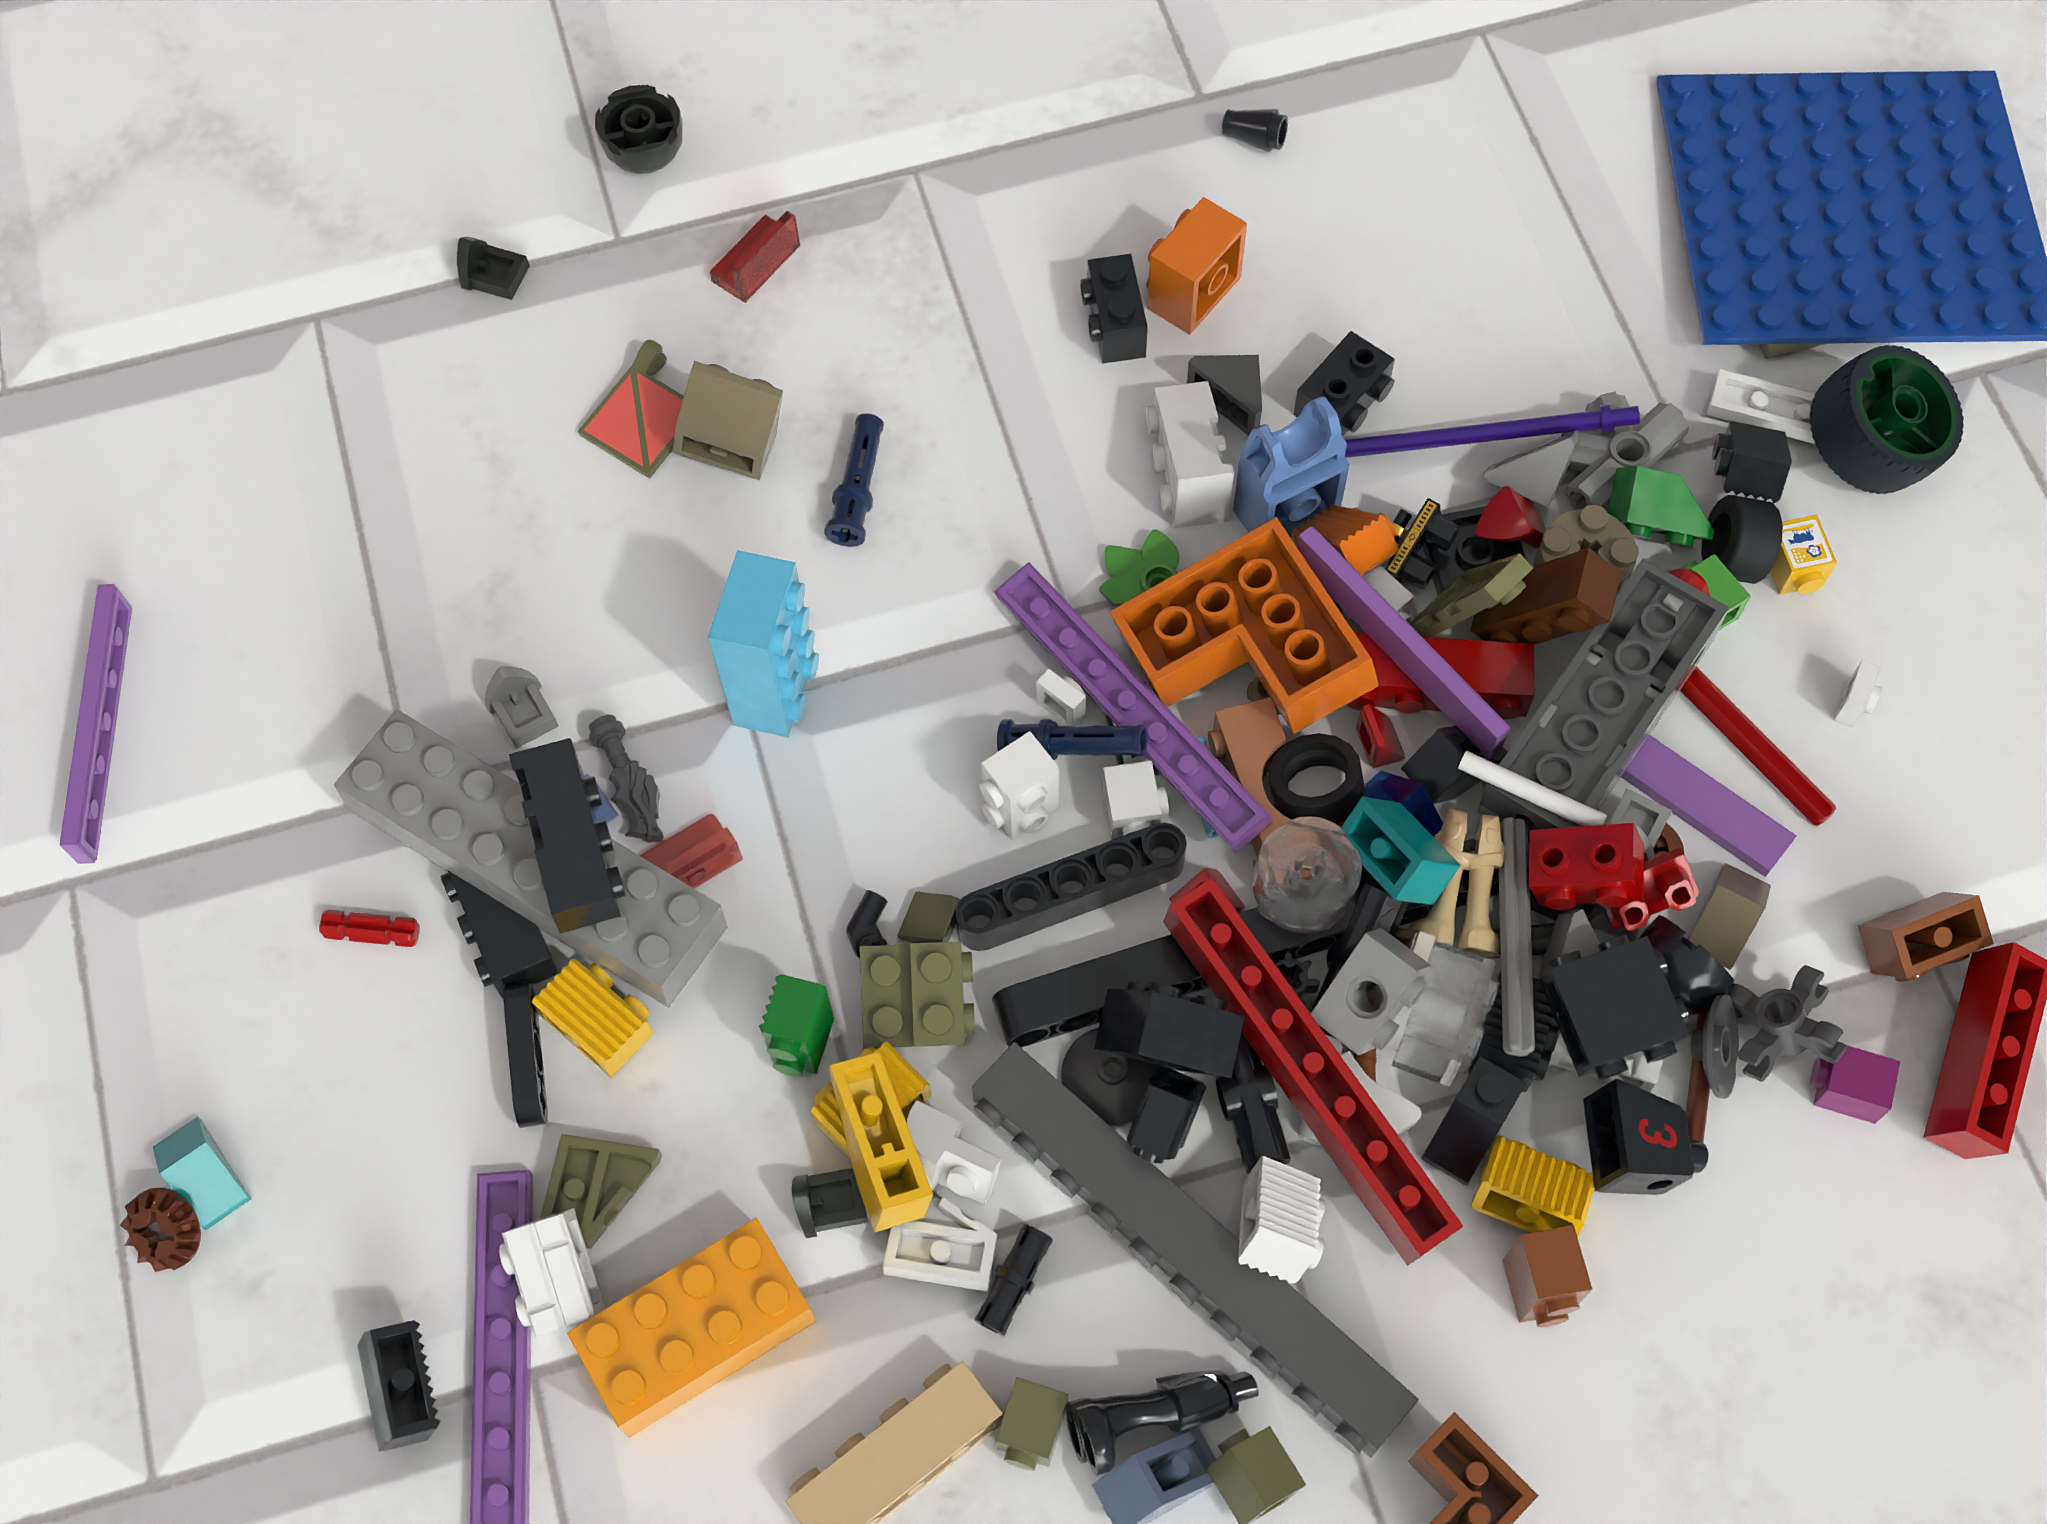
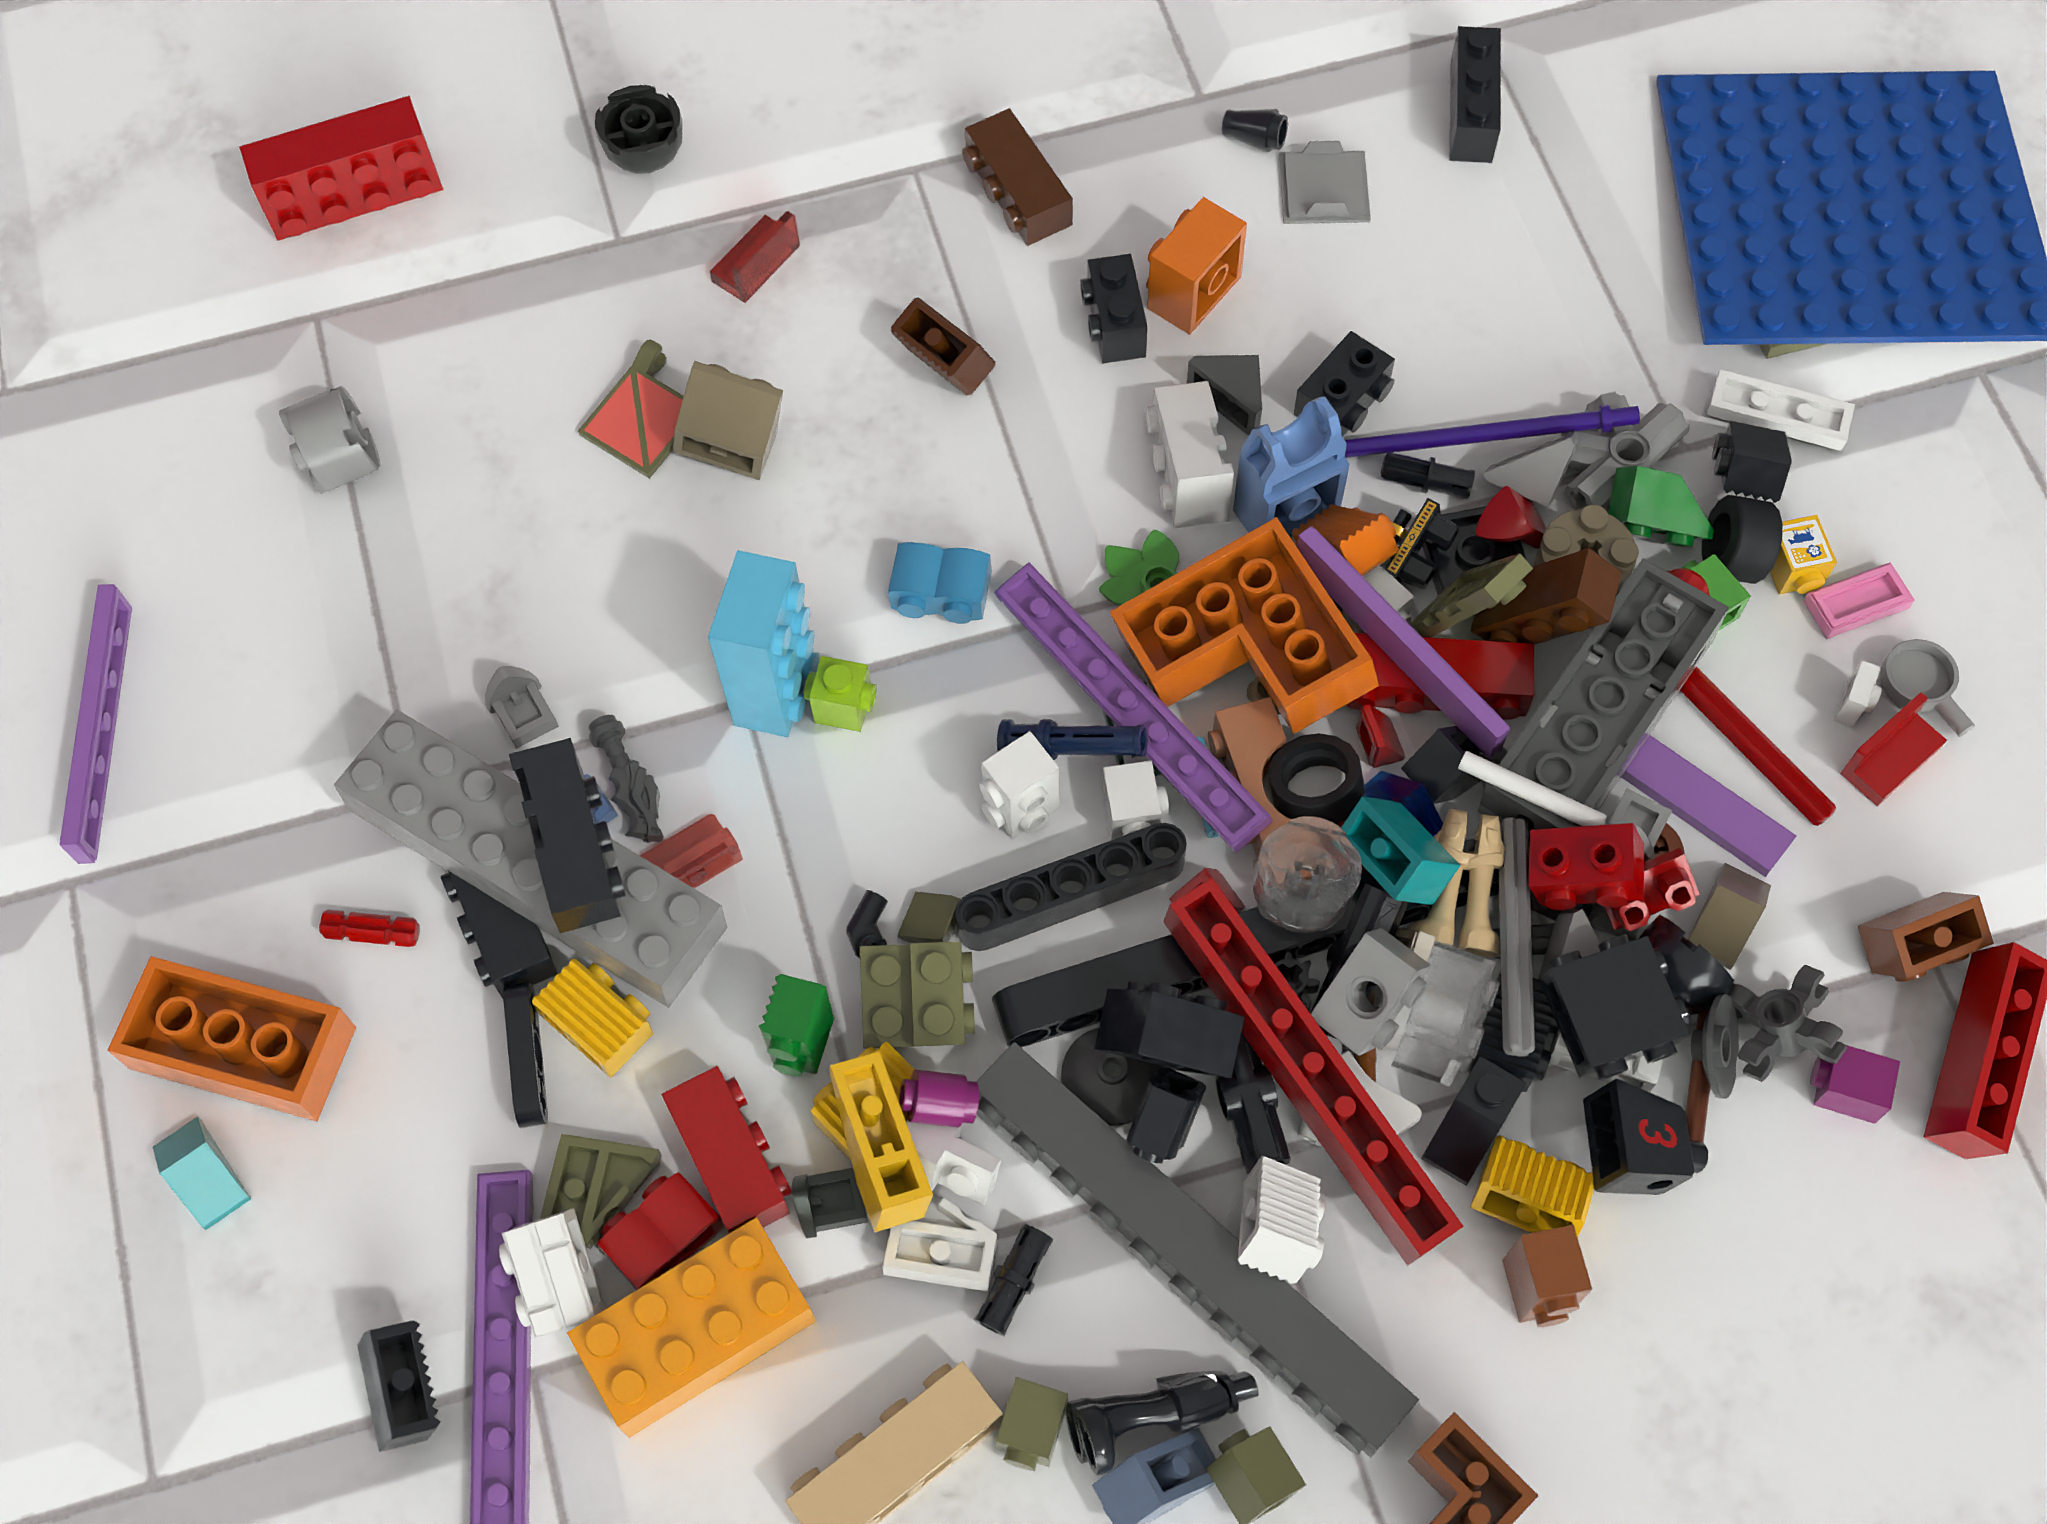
copper gear [120,1187,201,1272] -> none
pearl dark grey tile [457,237,530,300] -> none
dark blue pin [824,413,884,547] -> none
white plate [1036,668,1086,726] -> none
wheel [1809,345,1964,494] -> none
none -> orange brick [107,956,356,1122]
none -> red brick [239,96,443,241]
none -> light grey brick [279,386,381,494]
none -> red brick [597,1172,724,1290]
none -> red brick [661,1065,792,1234]
none -> lime brick [804,656,877,732]
none -> dark azure brick [888,542,992,624]
none -> reddish brown brick [891,297,996,396]
none -> magenta brick [899,1069,979,1128]
none -> reddish brown brick [962,108,1073,246]
none -> light grey piece [1279,141,1371,224]
none -> black axle [1381,452,1475,499]
none -> black brick [1449,26,1501,163]
none -> bright pink tile [1804,562,1915,639]
none -> red panel [1840,692,1947,807]
none -> light grey piece [1880,639,1975,737]

